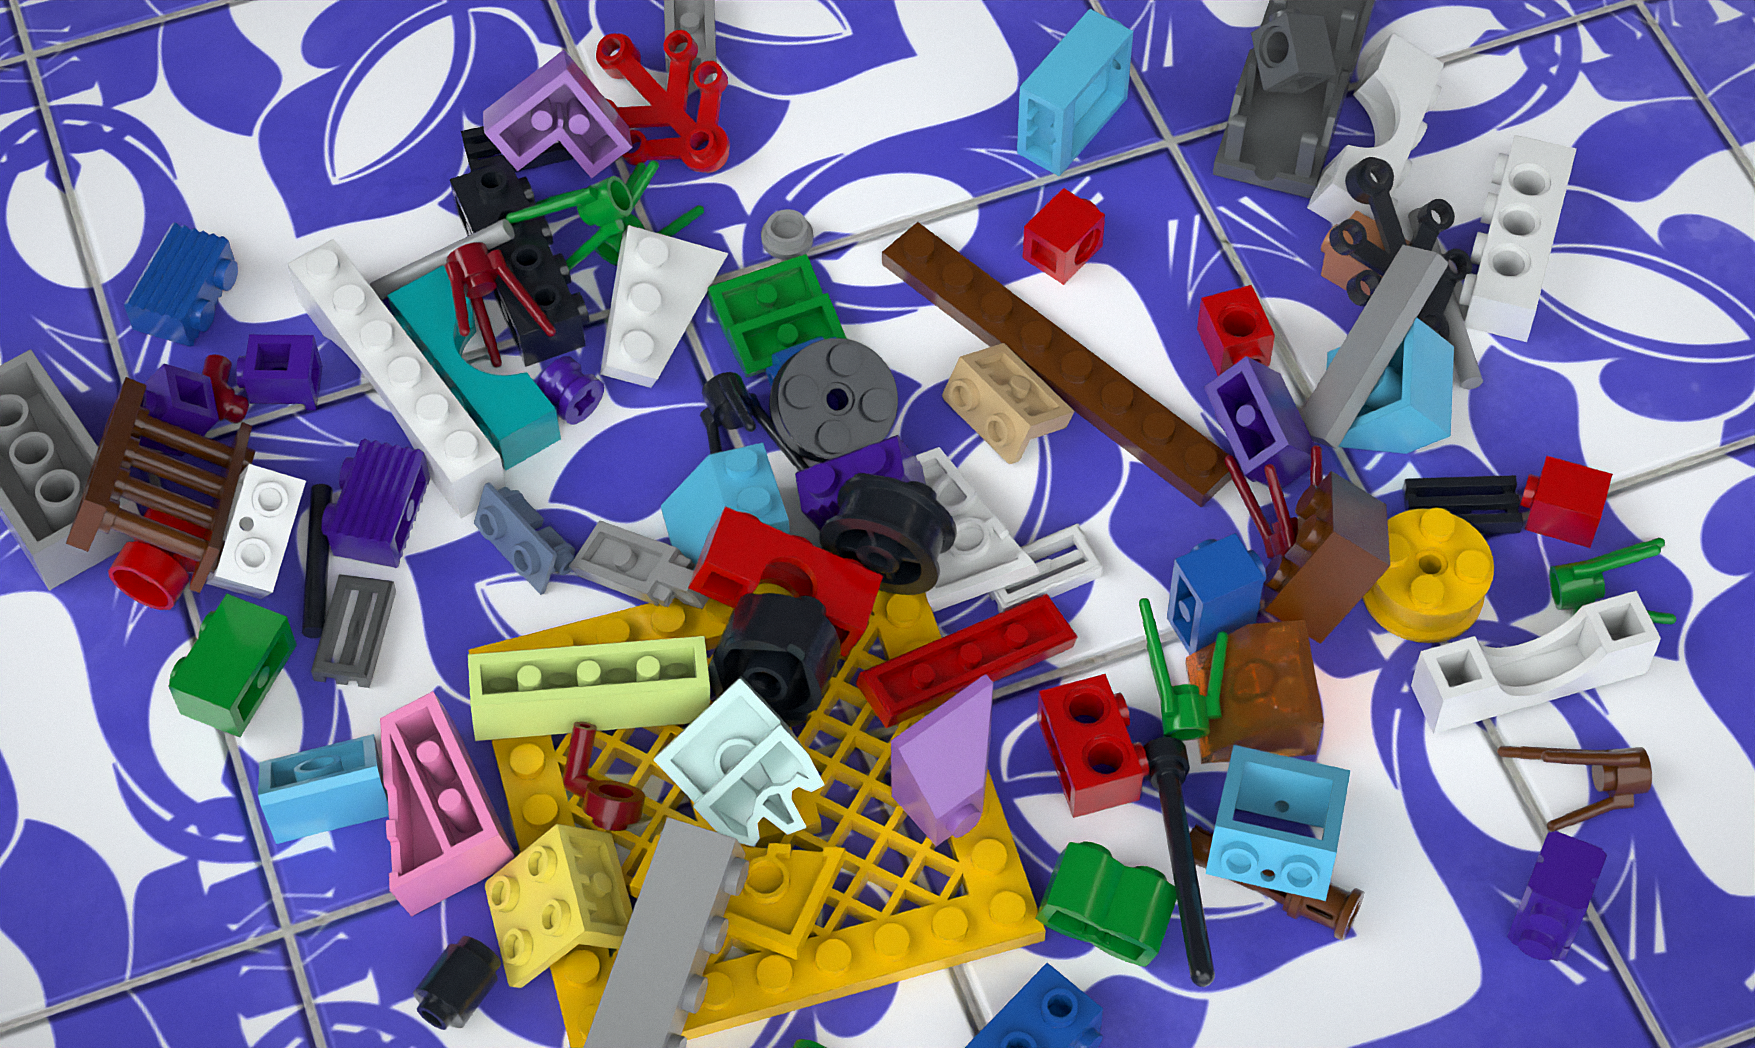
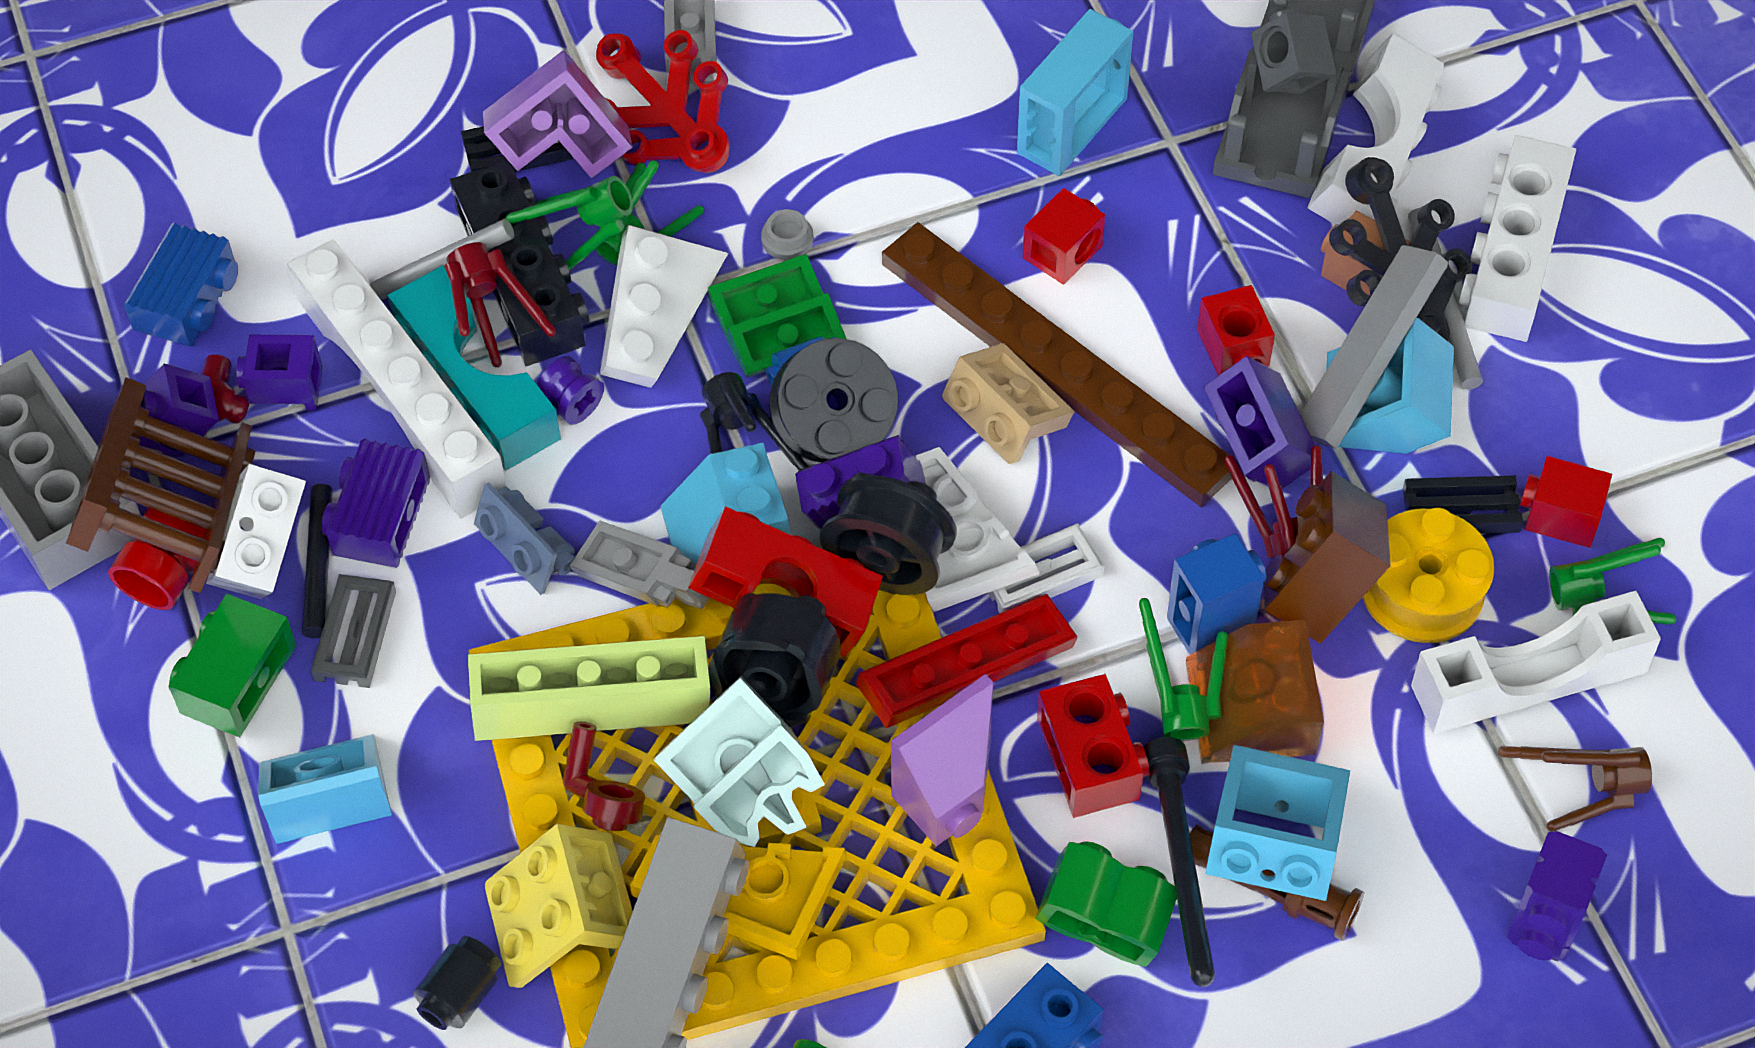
bright pink wedge [380,691,516,917] -> none

